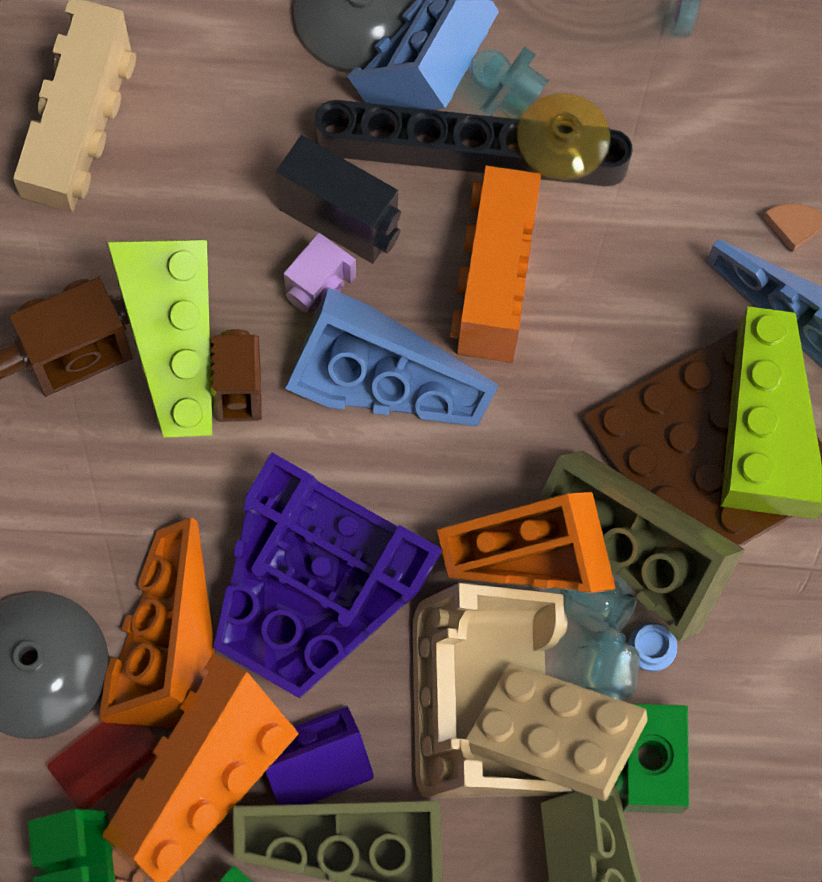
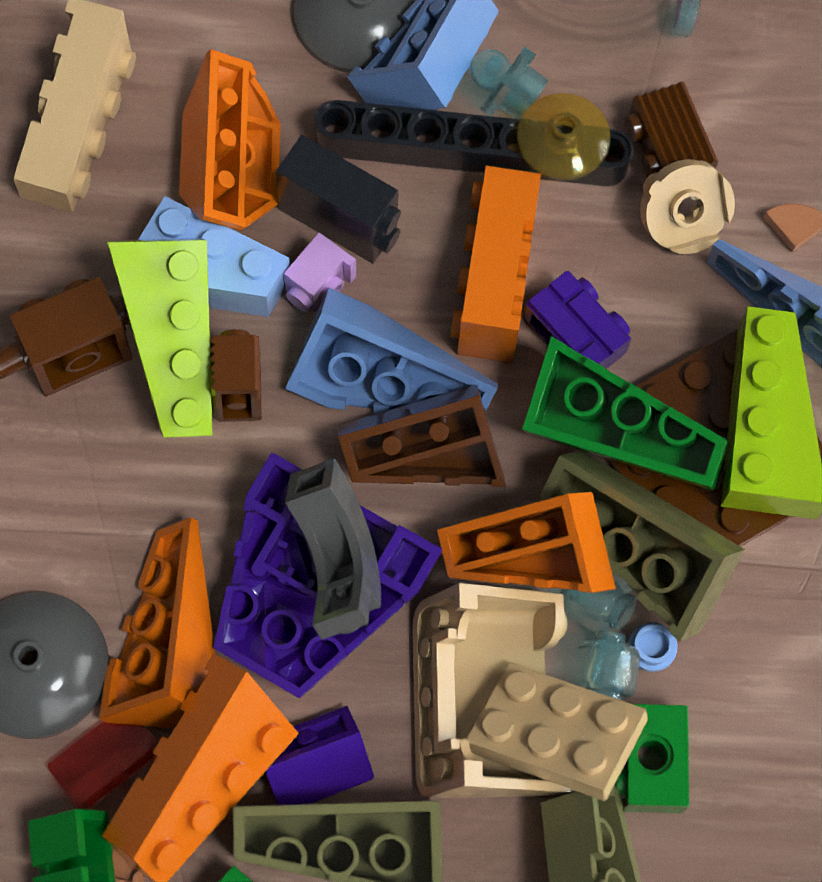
none -> light blue wedge [138,196,290,317]
none -> orange wedge [179,49,281,231]
none -> dark grey arch [285,458,381,640]
none -> reddish brown wedge [338,385,507,487]
none -> green wedge [522,336,728,491]
none -> dark purple brick [523,270,631,369]
none -> reddish brown brick [625,81,718,178]
none -> tan plate [640,159,735,254]

